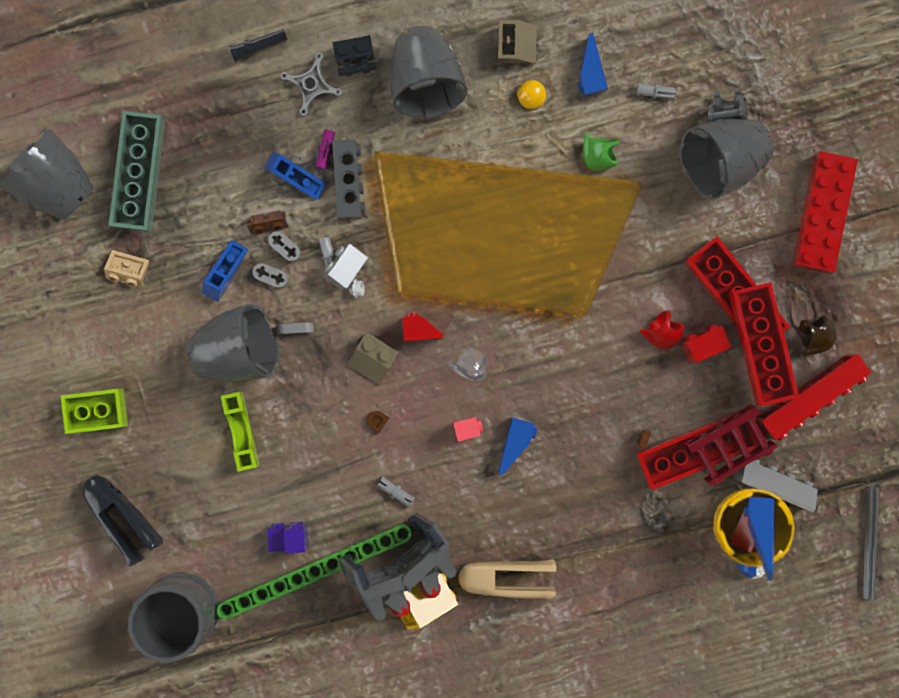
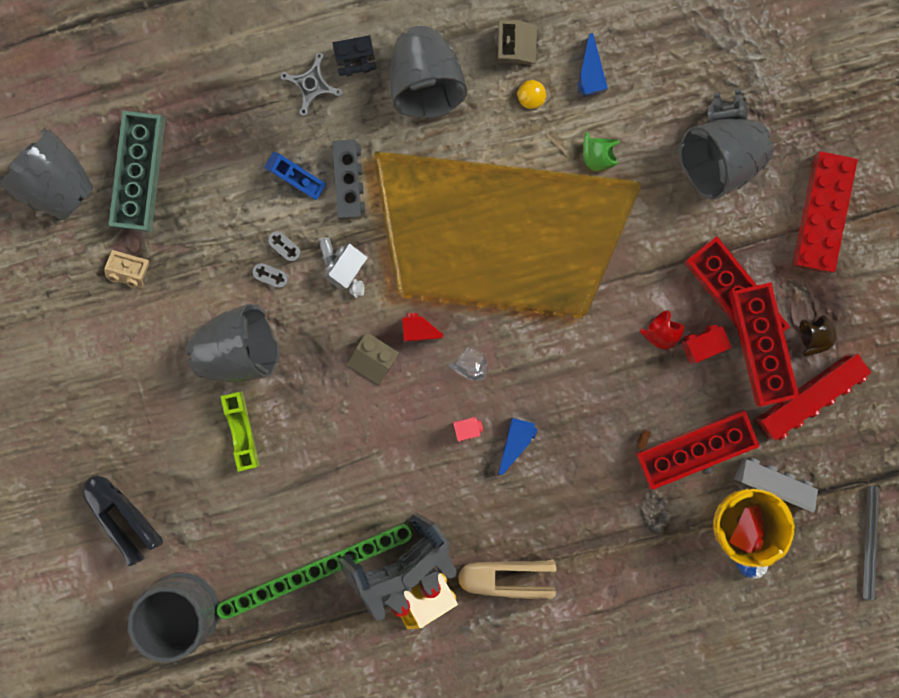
lime brick [61,388,128,434] -> none
blue slope [202,240,248,302] -> none
black pin [229,28,288,62] -> none
reddish brown hinge [247,210,288,235] -> none
dark purple brick [267,521,309,553] -> none
light grey beam [277,323,314,334] -> none
magenta pin [314,129,336,170] -> none
reddish brown tile [367,411,390,434] -> none
light grey pin [376,476,415,508] -> none
light grey axle [637,83,676,99] -> none
dark red fence [683,404,778,486] -> none
blue wedge [744,497,774,581] -> none

